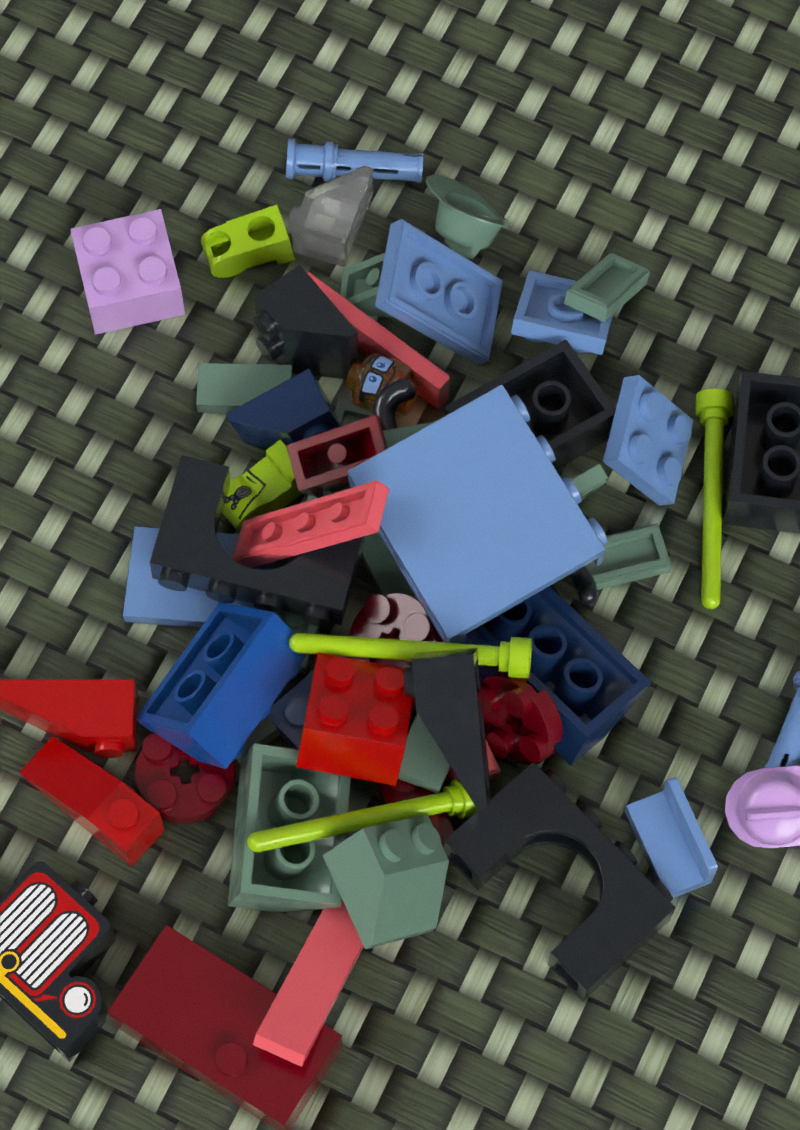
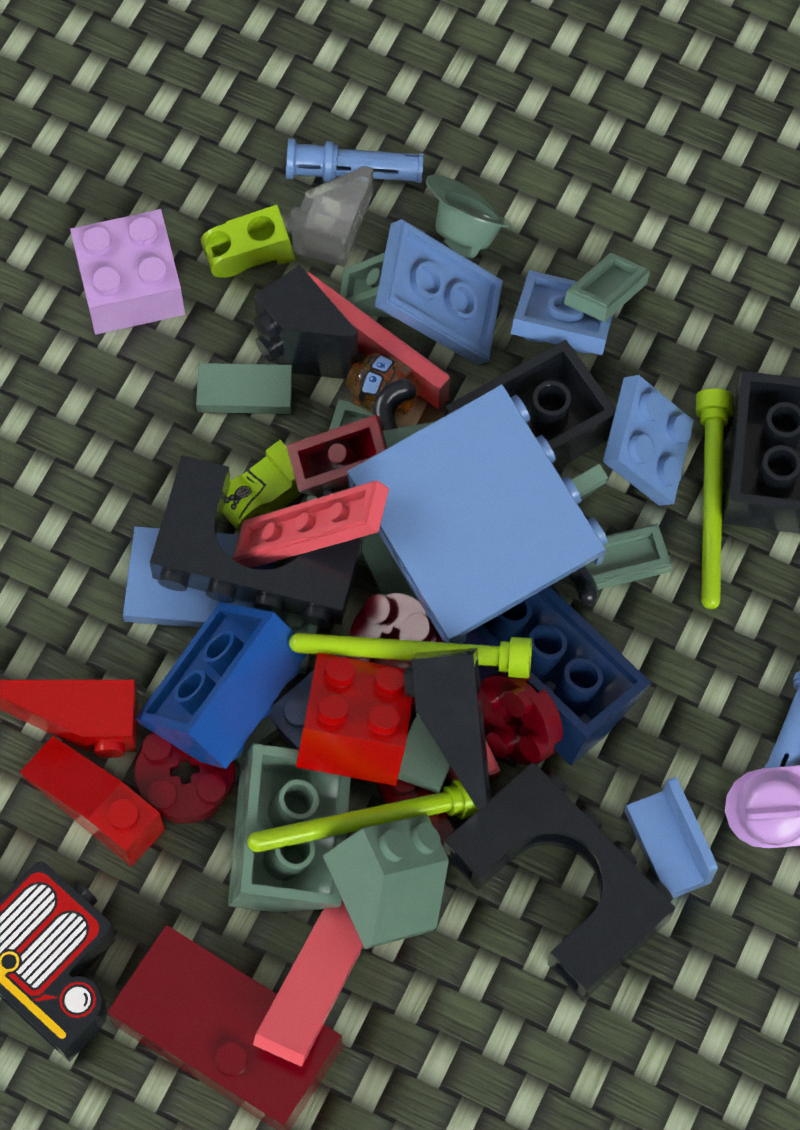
dark blue slope [226,369,341,448] -> none

